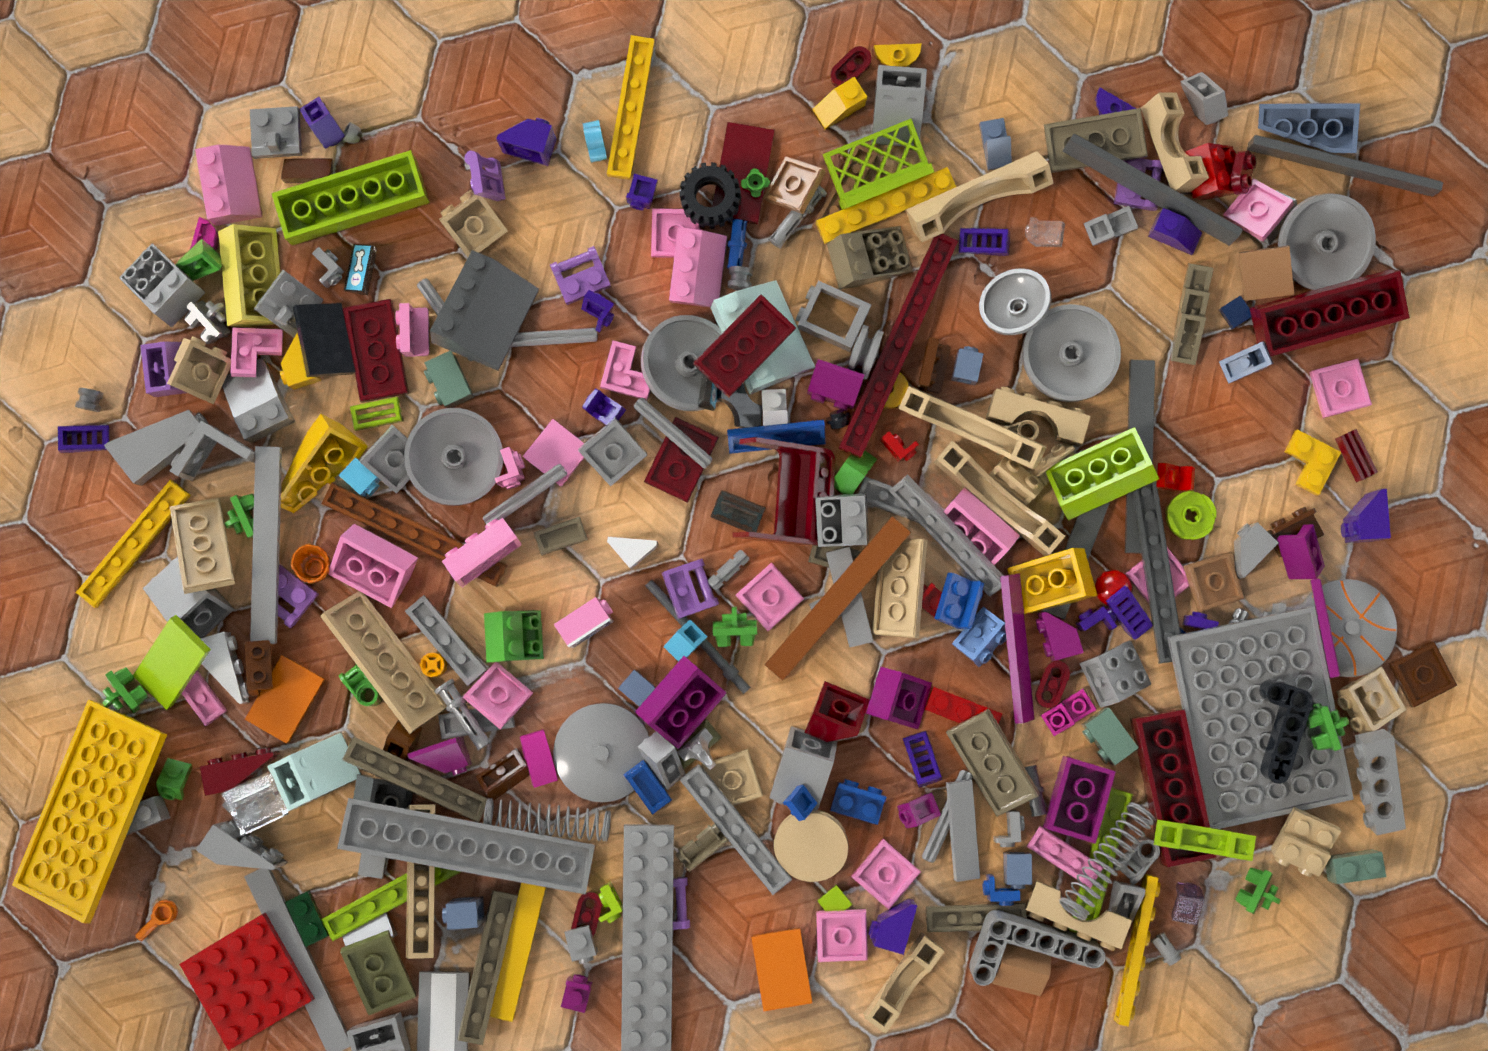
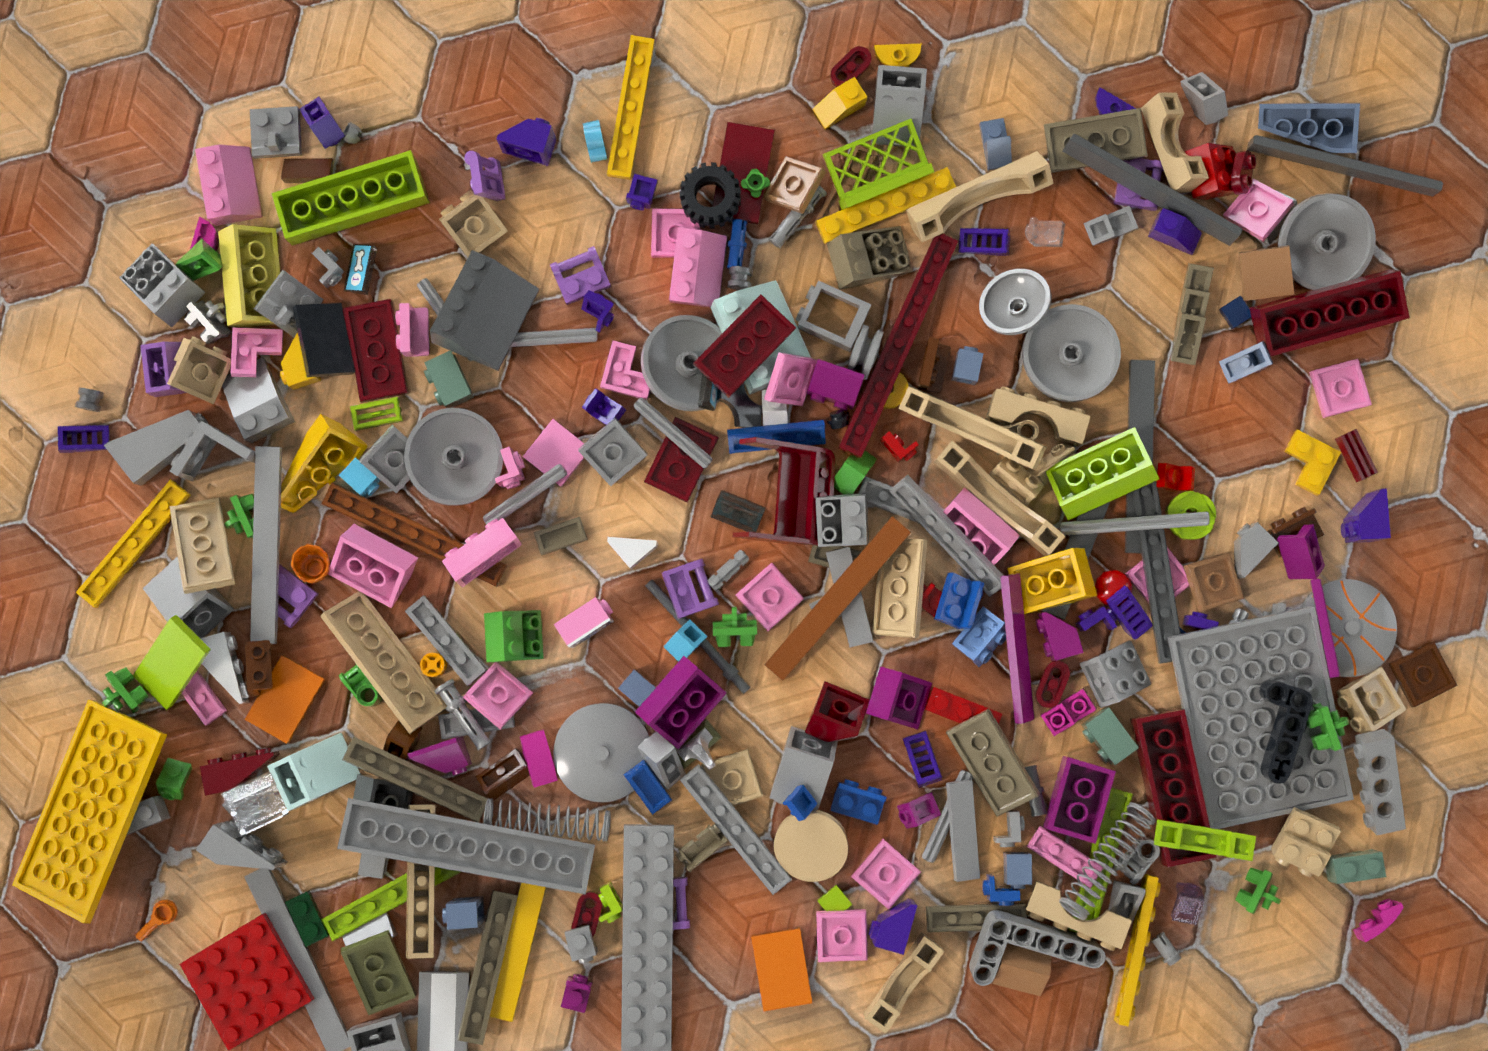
none -> bright pink tile [764,352,817,406]
none -> light grey axle [1060,512,1210,535]
none -> dark pink slope [1353,899,1404,942]

